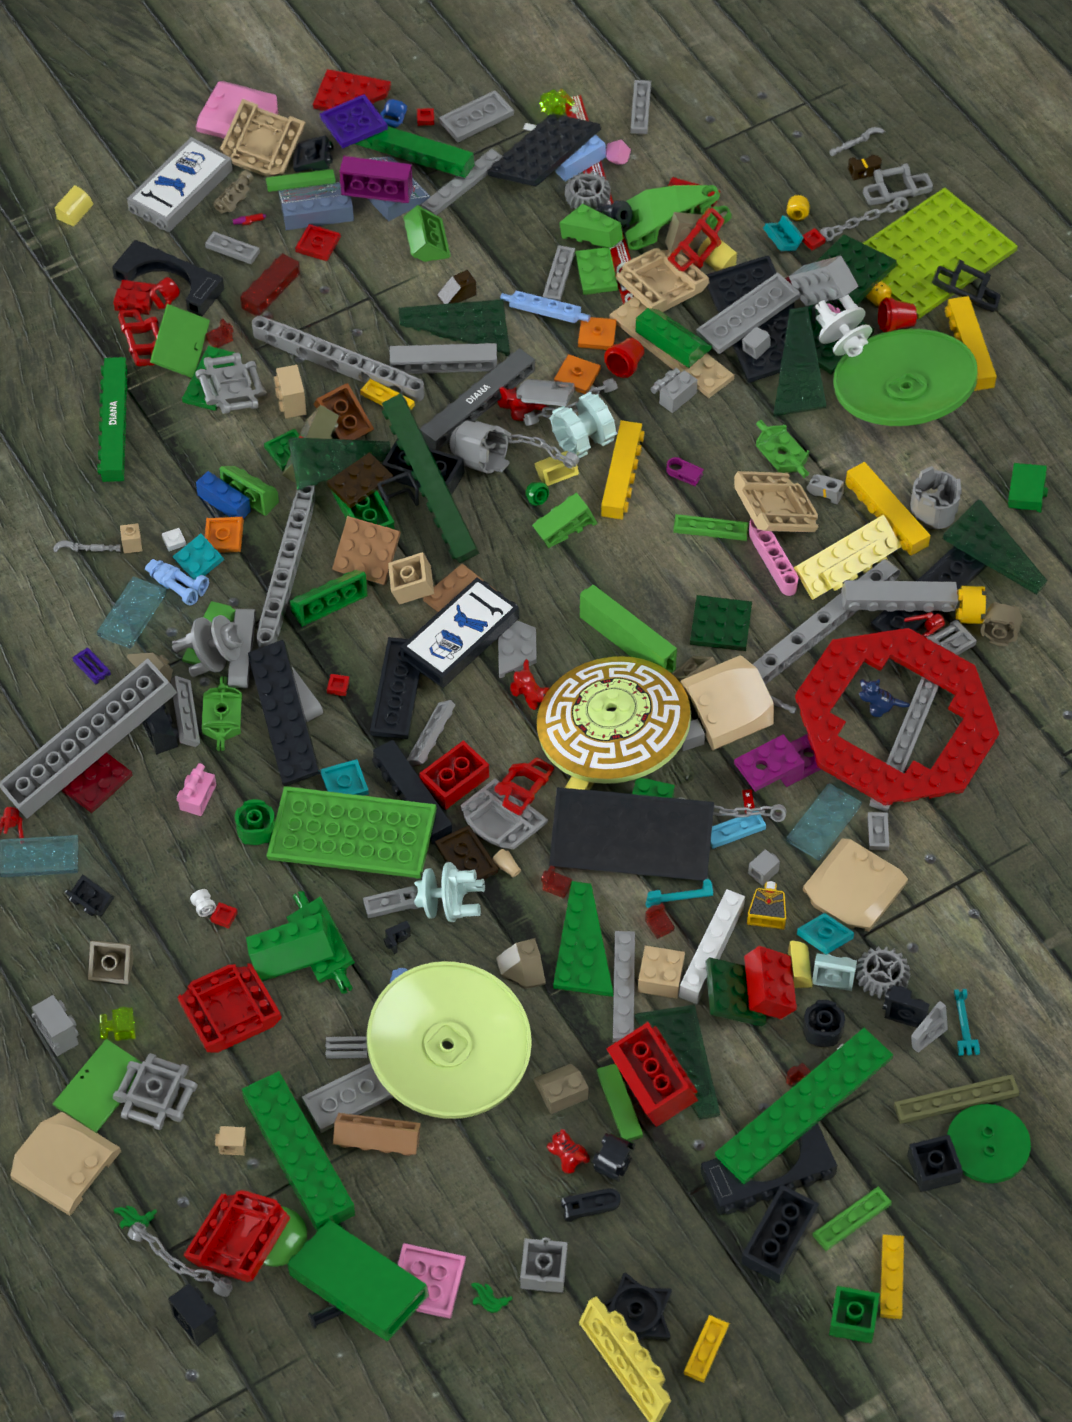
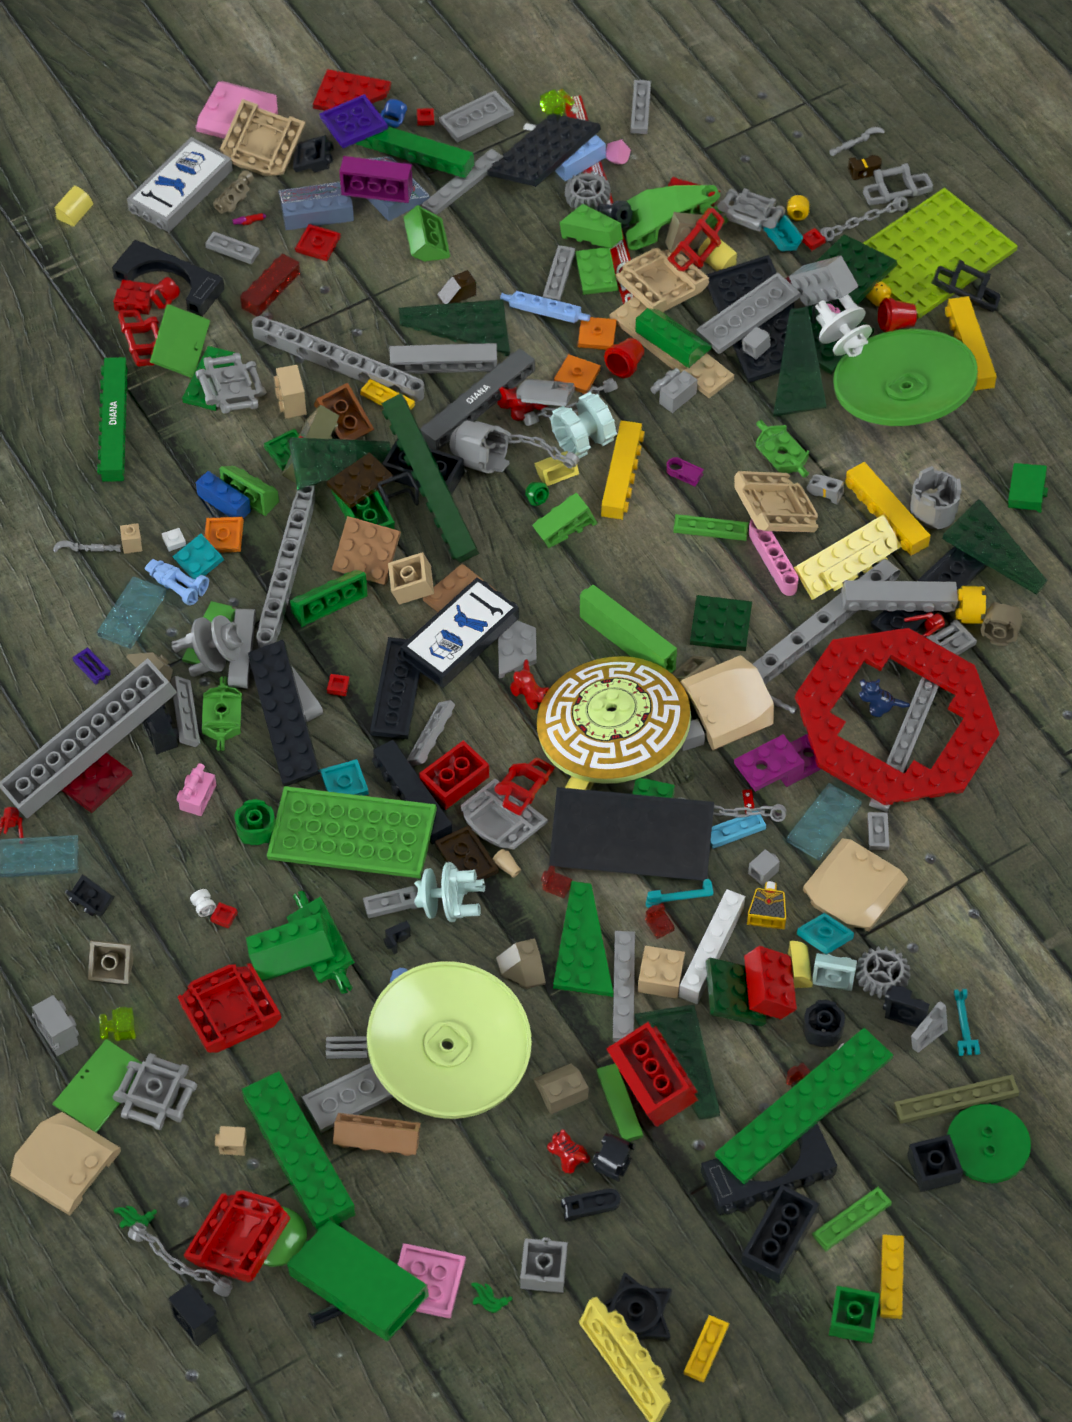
clear red bracket [205,319,234,348] -> none
bright green tile [266,169,336,192] -> none
none -> light grey brick [717,188,785,231]

